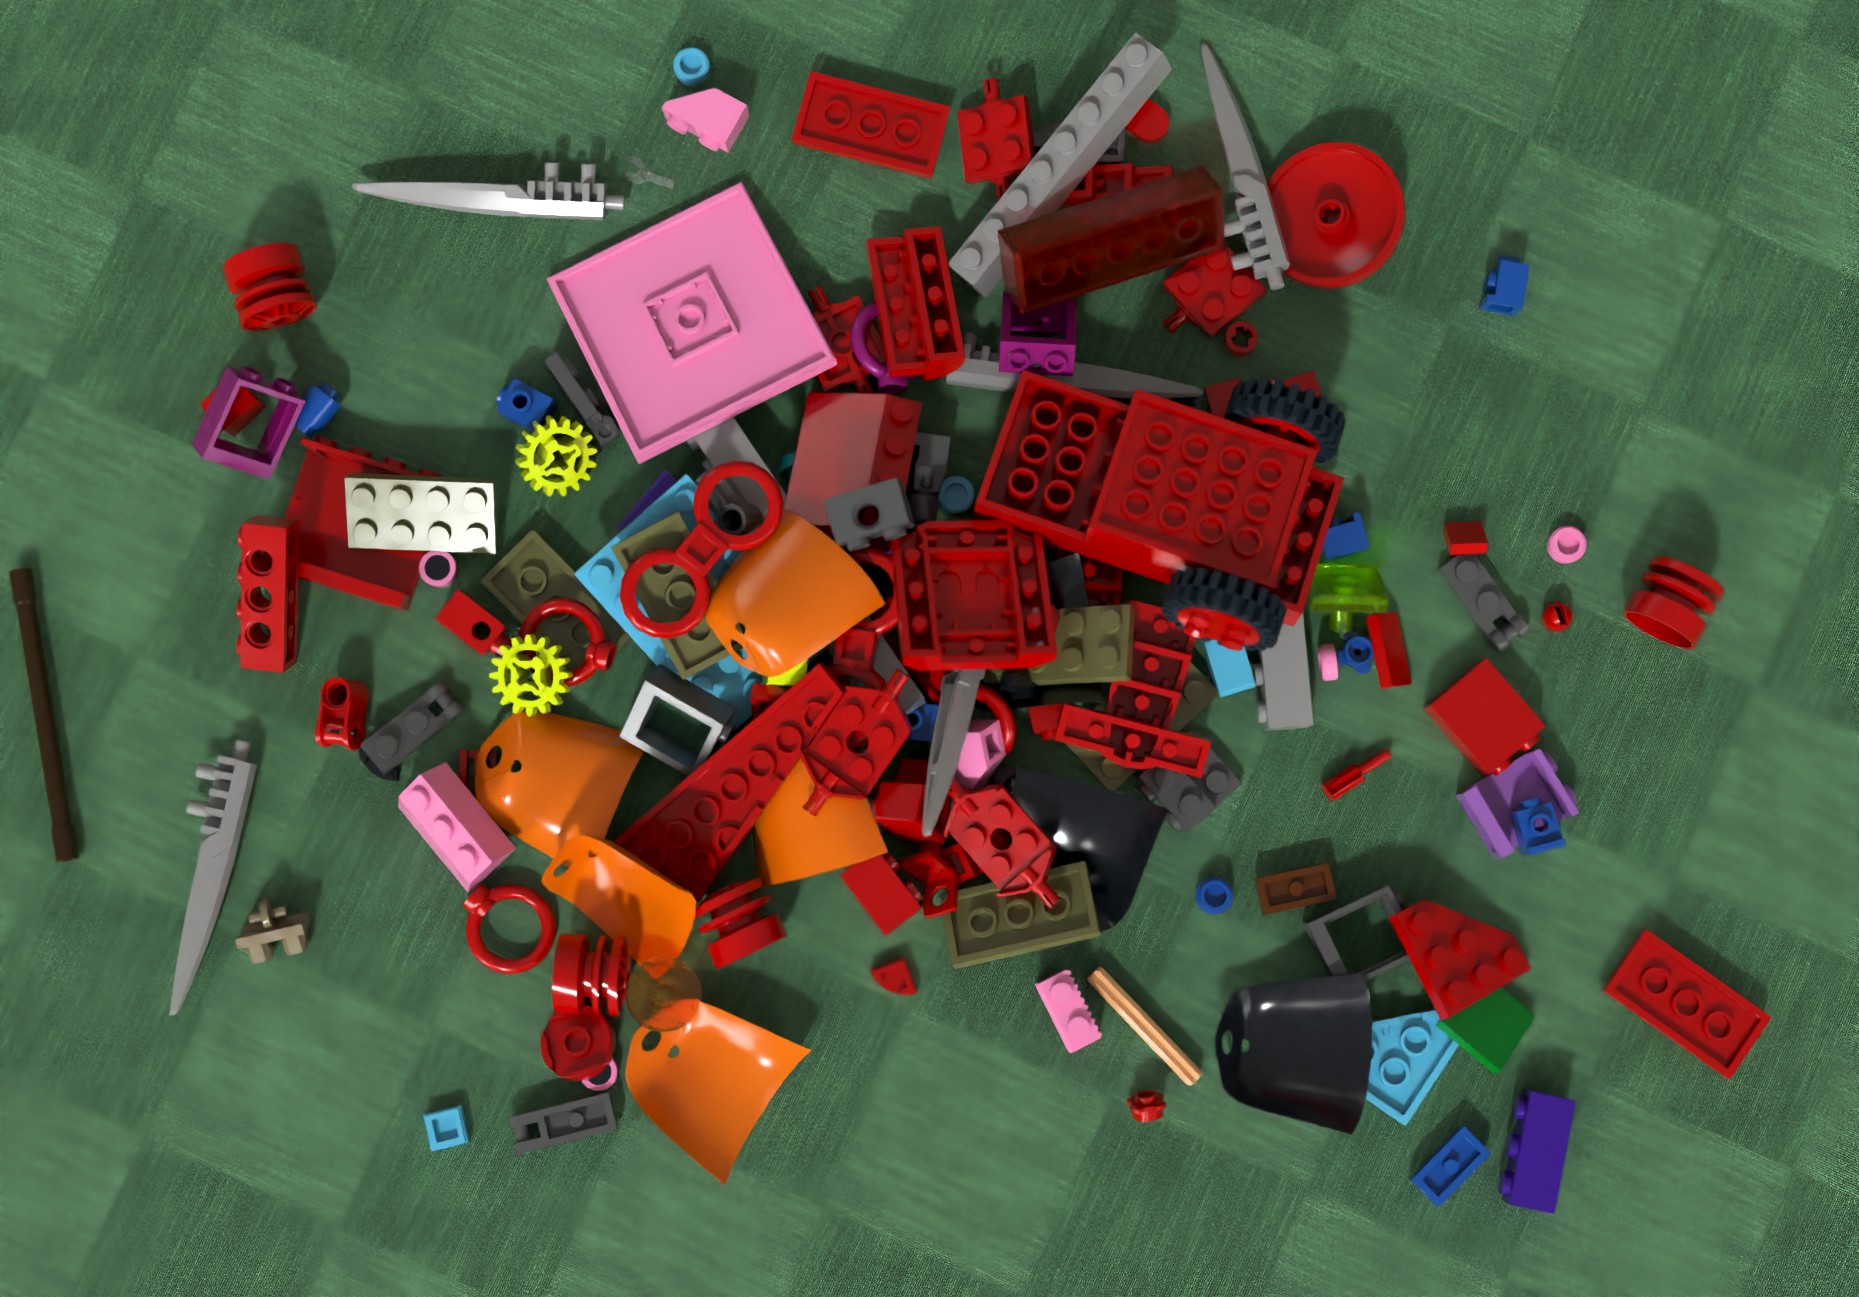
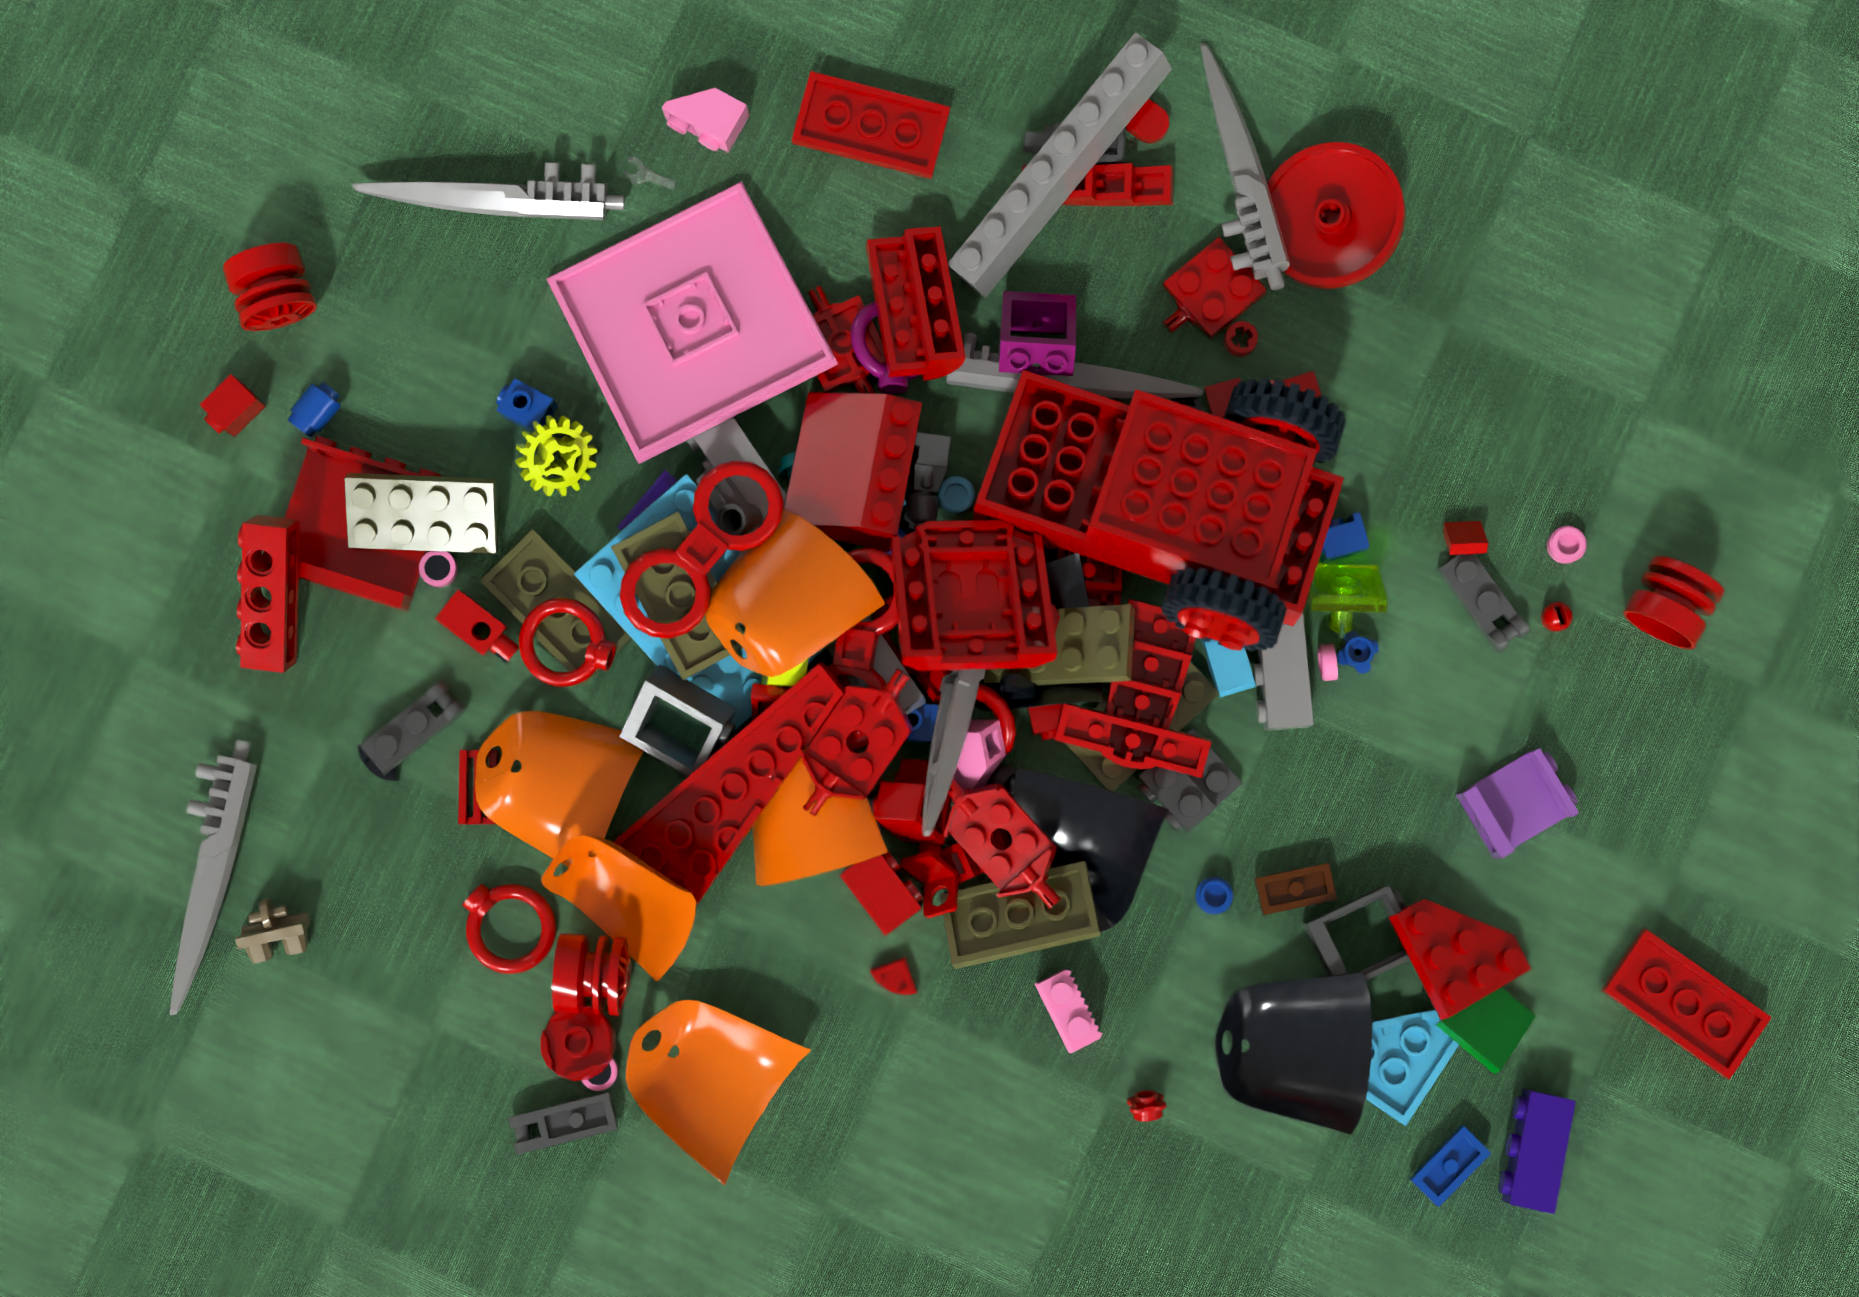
dark brown piece [9,568,79,862] -> none
magenta window [191,365,306,480] -> none
red piece [315,677,369,750] -> none
bright pink slope [398,762,516,893] -> none
medium azure tile [423,1105,470,1152] -> none
neon yellow gear [489,634,573,716] -> none
dark grey hinge [545,352,620,448] -> none
clear orange tile [626,956,702,1032] -> none
medium azure tile [673,47,710,86] -> none
red wheel [694,877,788,970] -> none
dark grey brick [824,478,915,551] -> none
red plate [957,78,1036,202] -> none
clear red brick [997,166,1225,314] -> none
light nougat axle [1087,967,1202,1086] -> none
red axle [1320,749,1391,802] -> none
red tile [1366,612,1412,689] -> none
red brick [1423,658,1546,776] -> none
blue brick [1479,256,1530,316] -> none
blue brick [1509,797,1567,856] -> none

